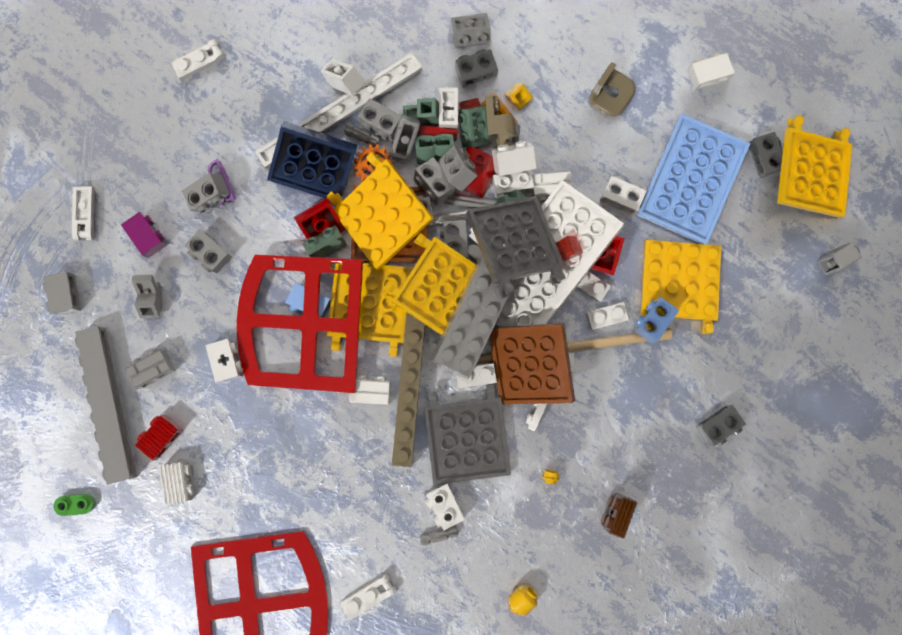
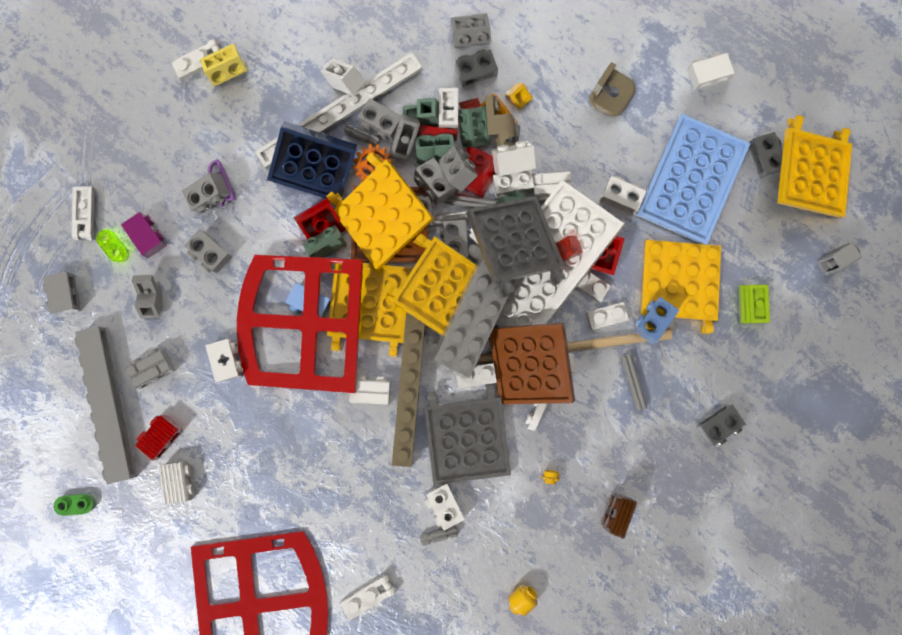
none -> clear neon green plate [96,229,129,263]
none -> light yellow brick [200,43,248,86]
none -> light grey axle [621,354,647,411]
none -> lime plate [738,285,770,324]

